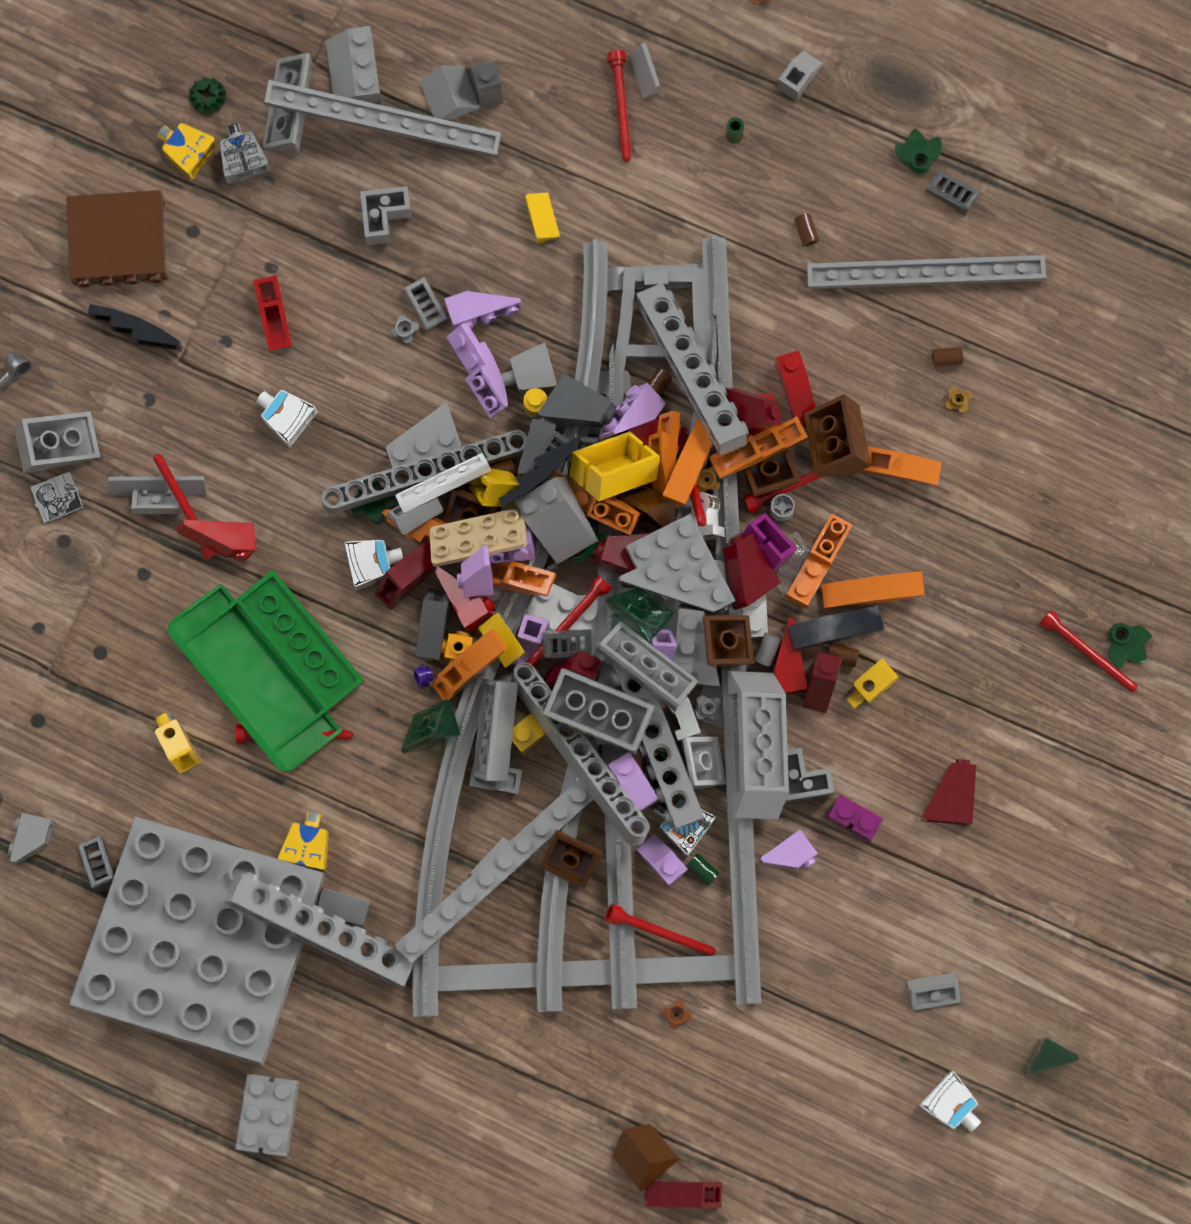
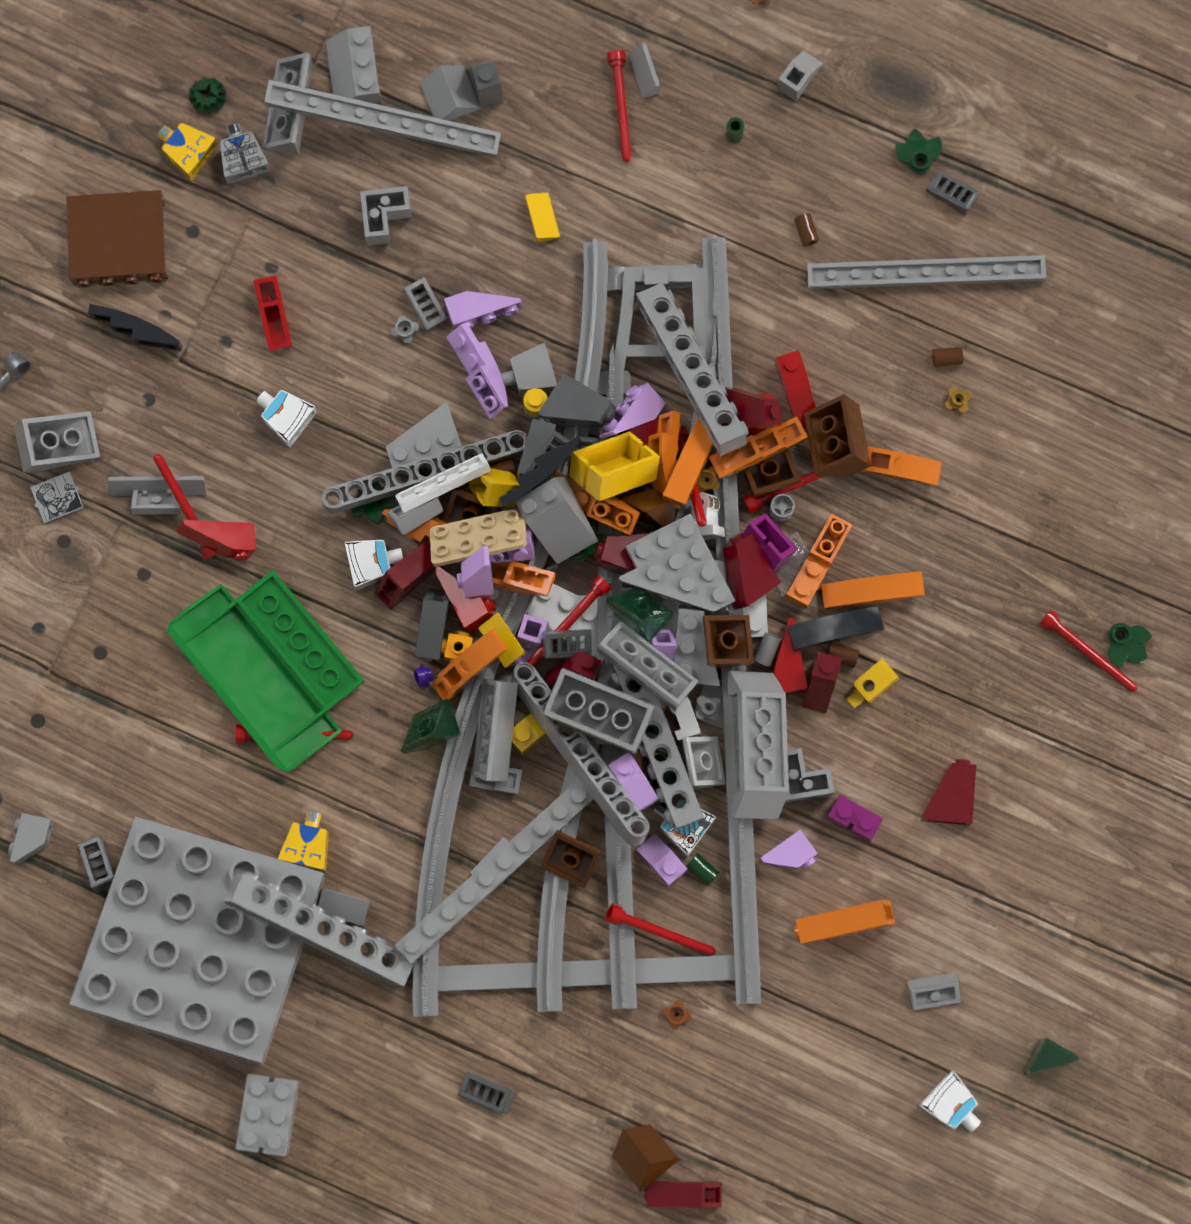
yellow torso [155,713,201,774] -> none
reddish brown piece [648,368,672,396] -> none
none -> dark grey slope [458,1072,516,1115]
none -> orange slope [794,900,896,944]

